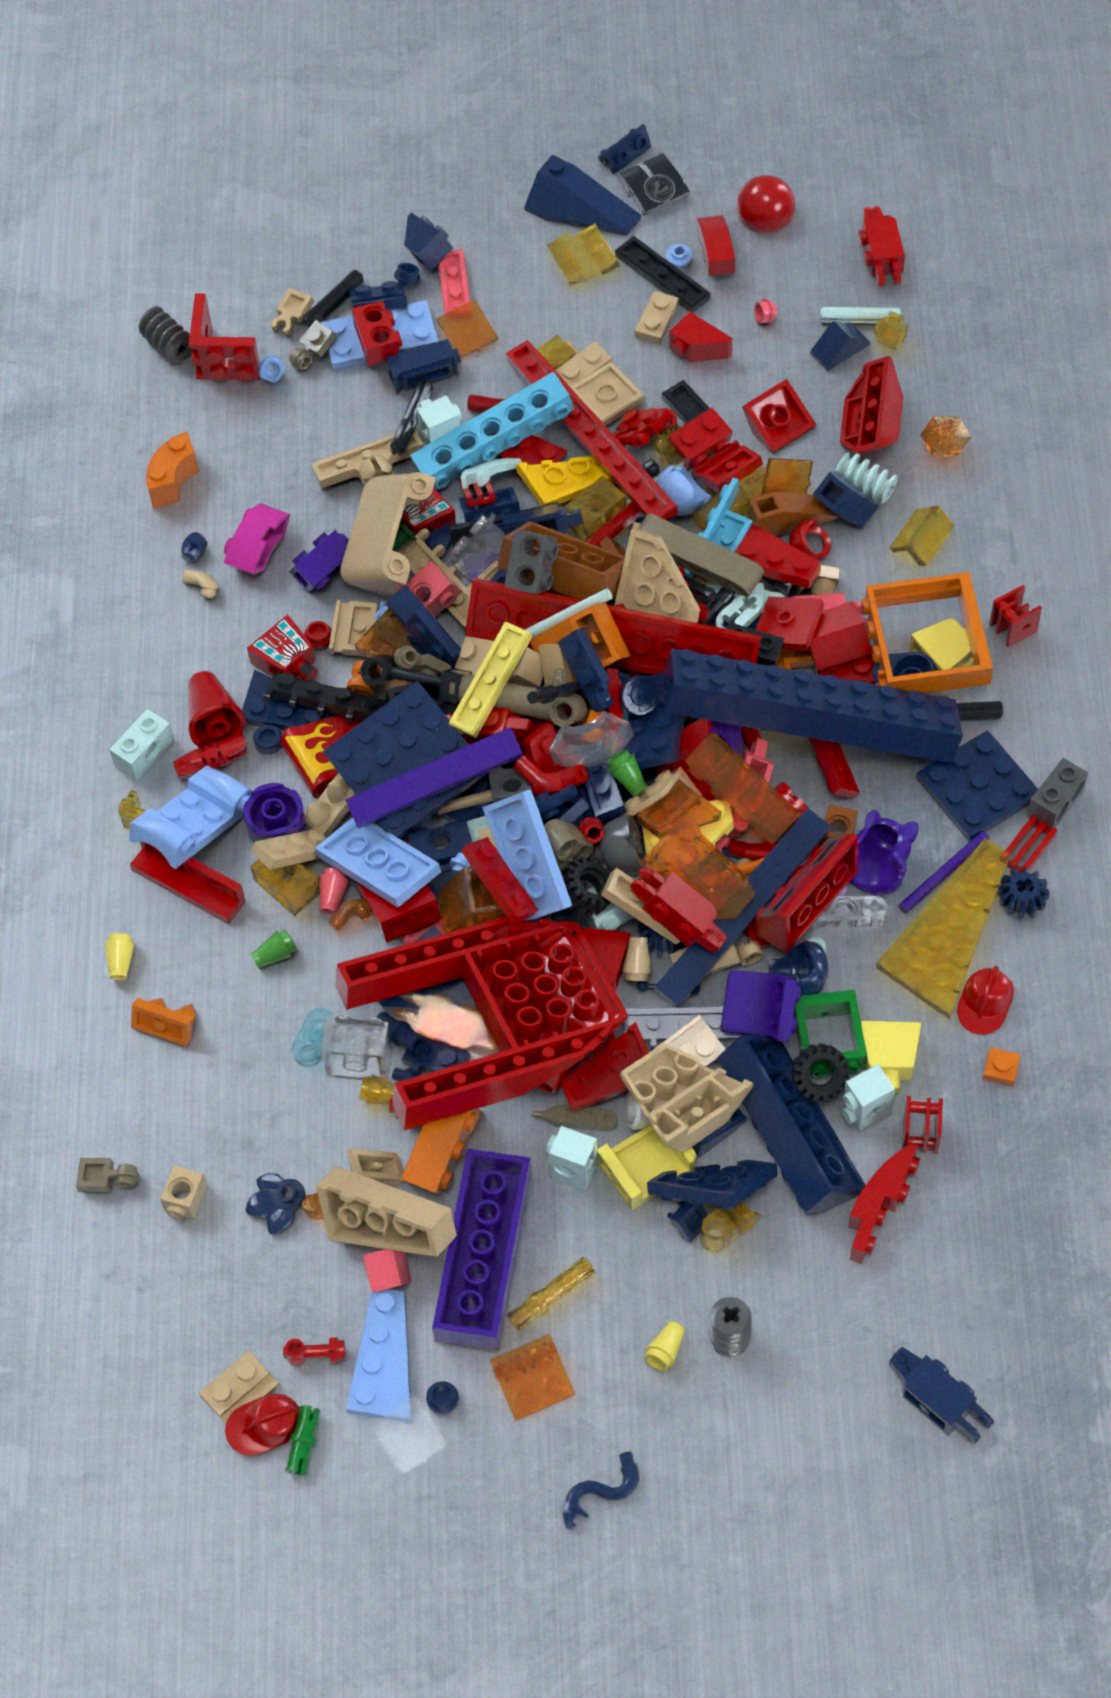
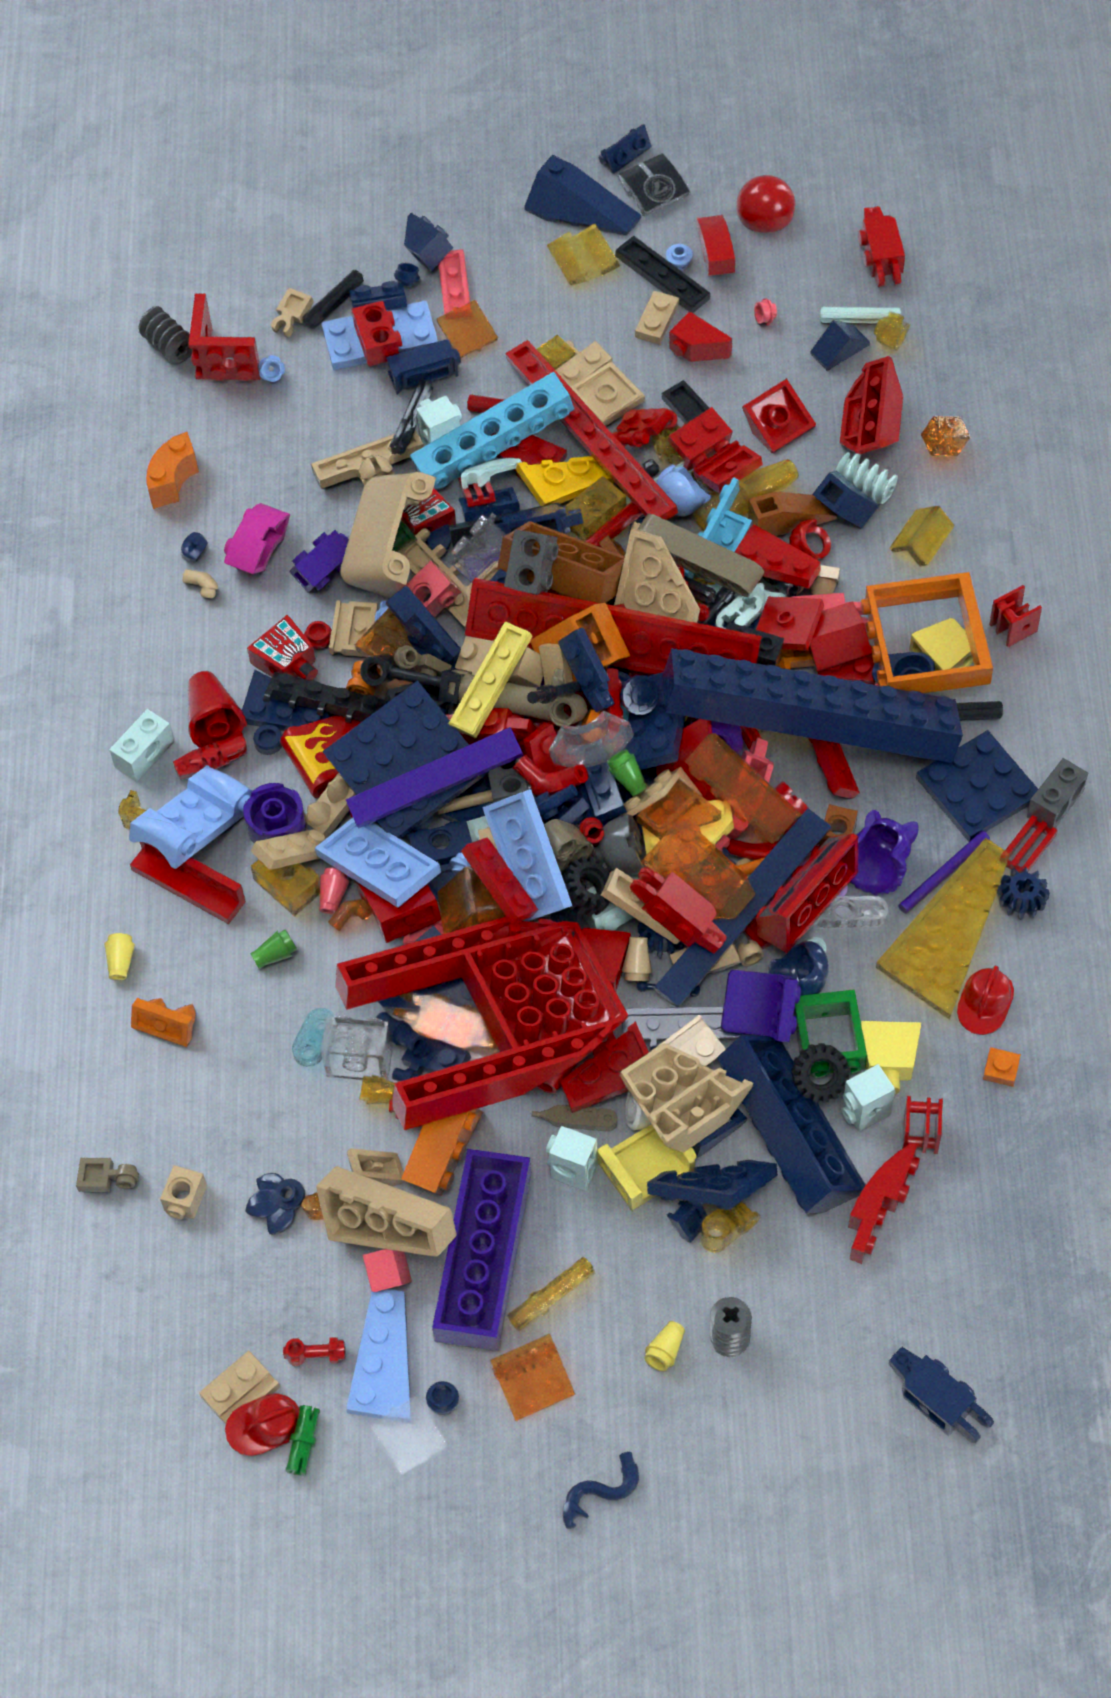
dark tan plate [289,320,338,370] -> none
light aqua bar [525,588,612,639] -> none
clear orange piece [762,458,813,495] -> none

